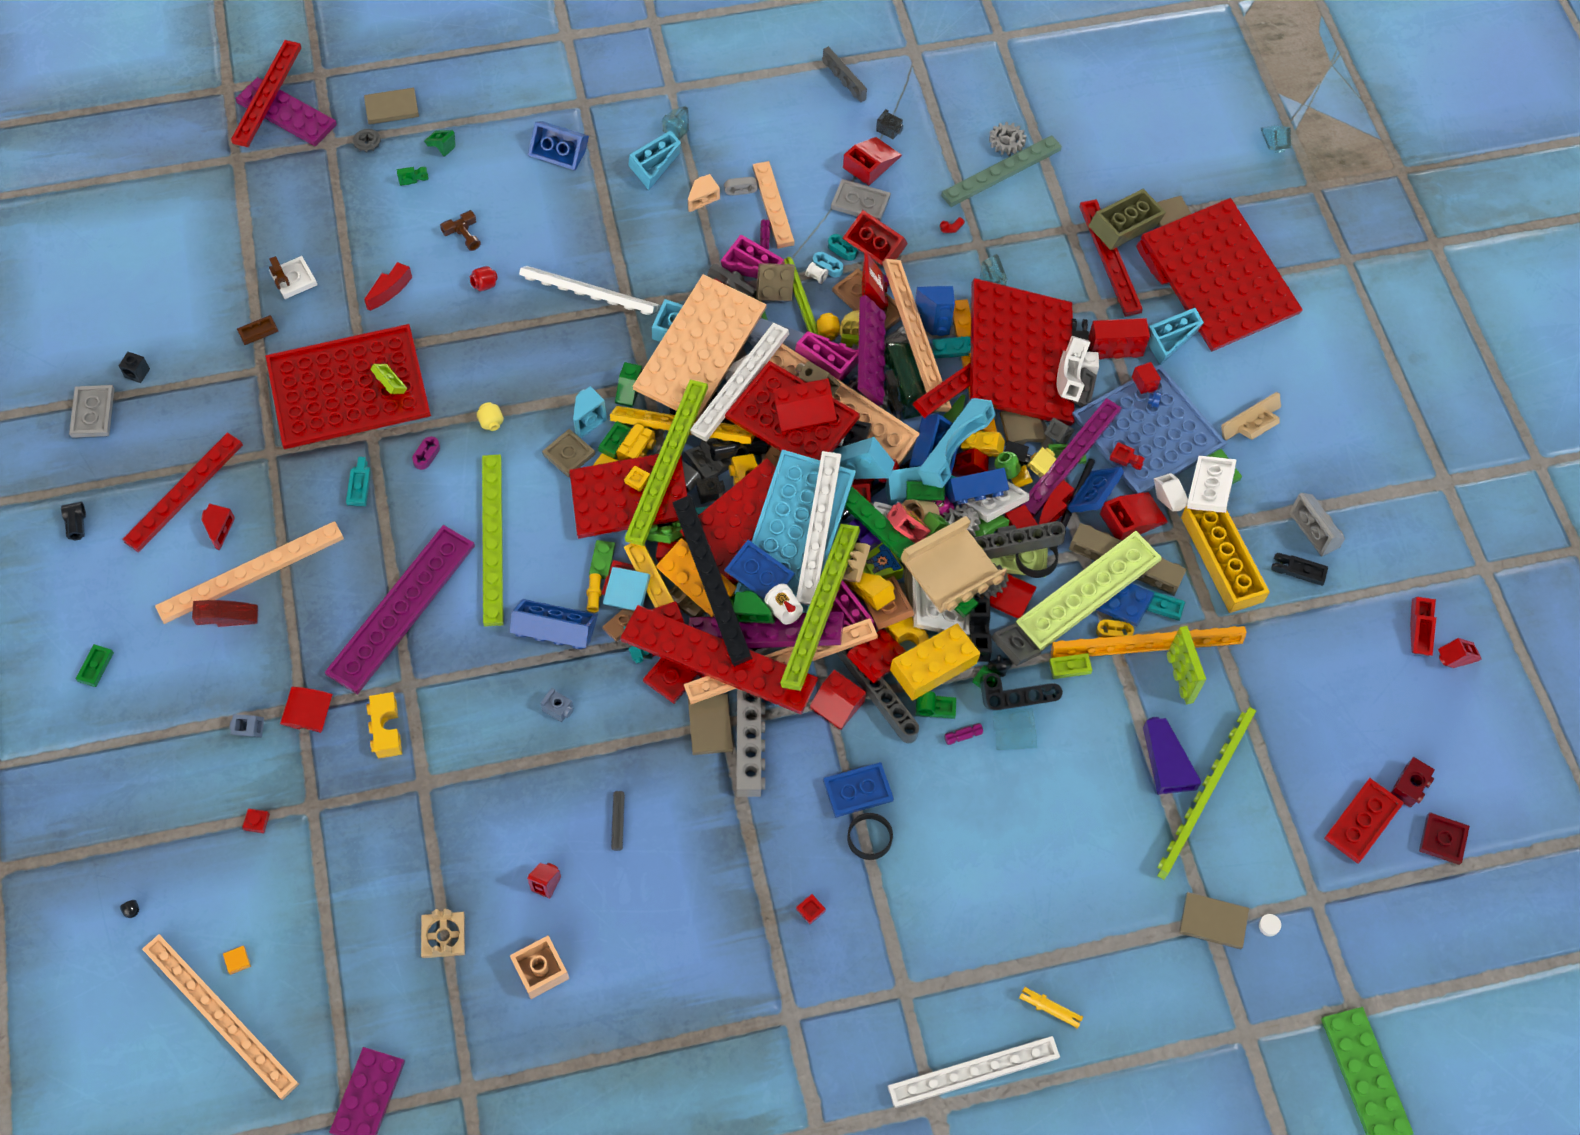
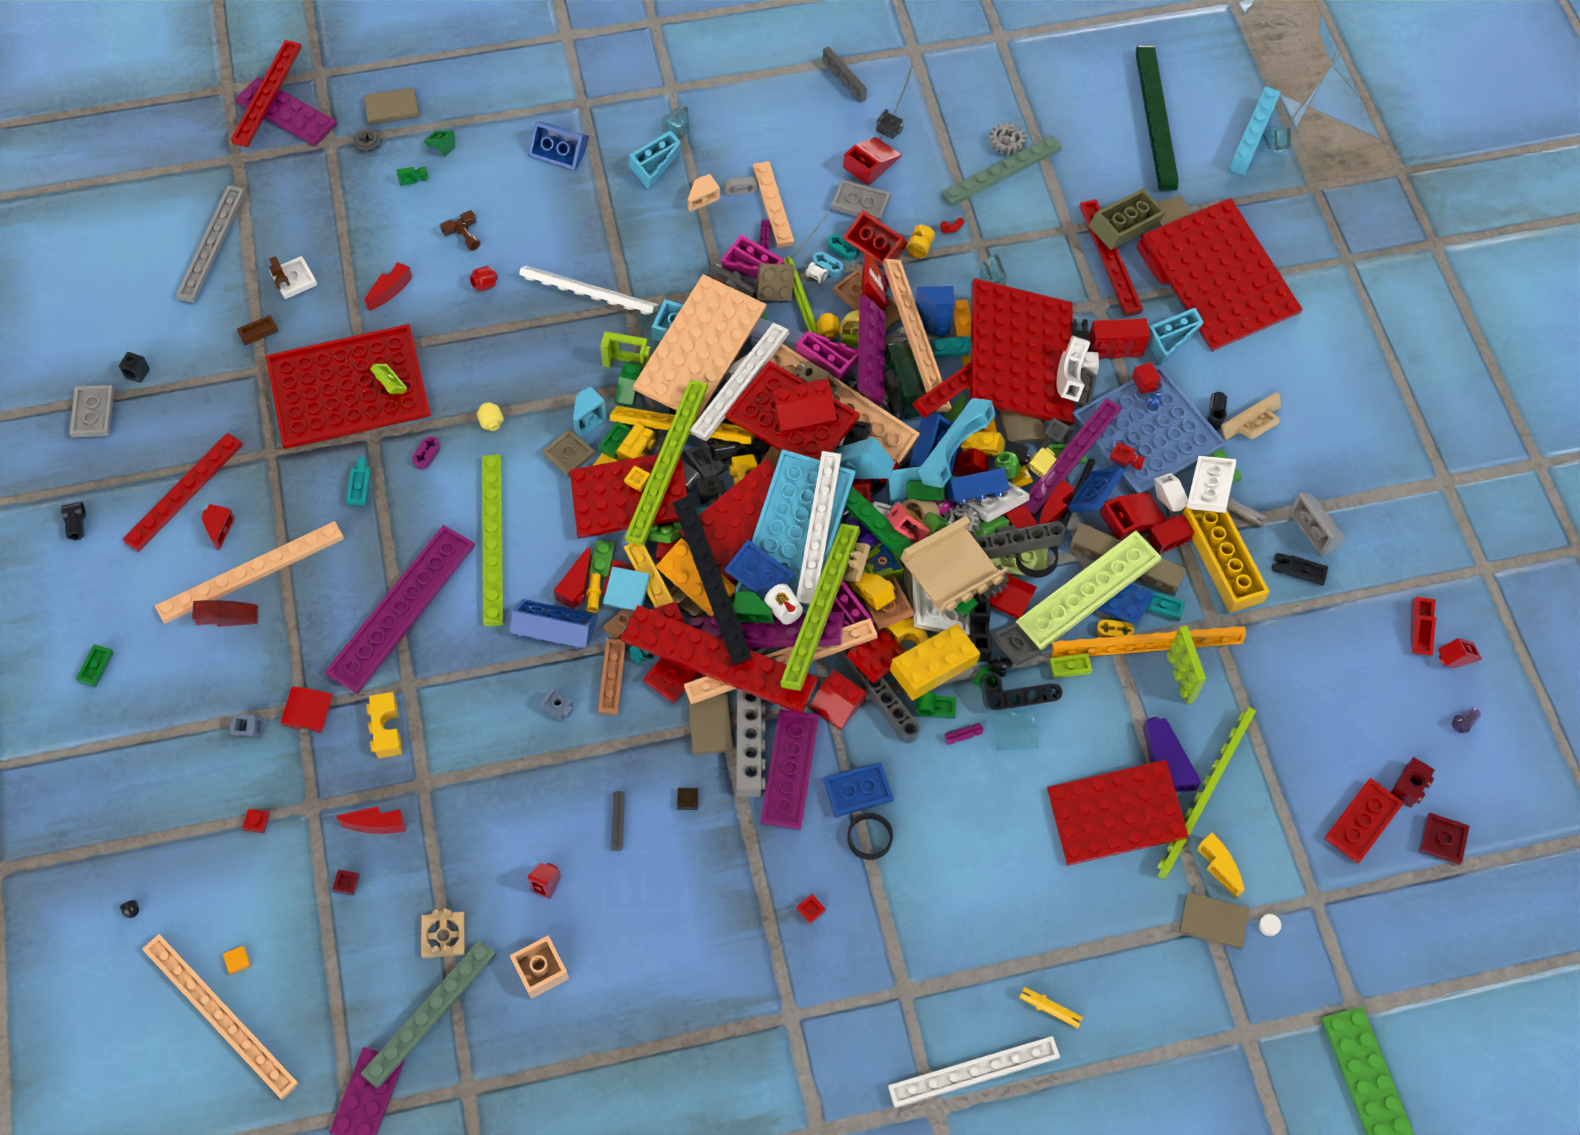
none -> light grey plate [176,186,246,303]
none -> dark red plate [332,870,360,895]
none -> red slope [337,806,406,834]
none -> sand green plate [361,940,496,1089]
none -> red slope [554,547,592,609]
none -> nougat plate [598,639,626,715]
none -> lime window [600,331,651,370]
none -> dark brown plate [677,788,698,810]
none -> magenta plate [761,709,819,830]
none -> yellow wheel [906,225,935,258]
none -> red plate [1047,760,1189,866]
none -> dark green beam [1136,45,1178,191]
none -> red brick [1147,514,1195,555]
none -> yellow slope [1197,832,1245,898]
none -> black piece [1207,392,1227,430]
none -> light grey pin [1227,498,1267,527]
none -> medium azure arch [1229,86,1281,176]
none -> clear purple cone [1452,708,1481,733]

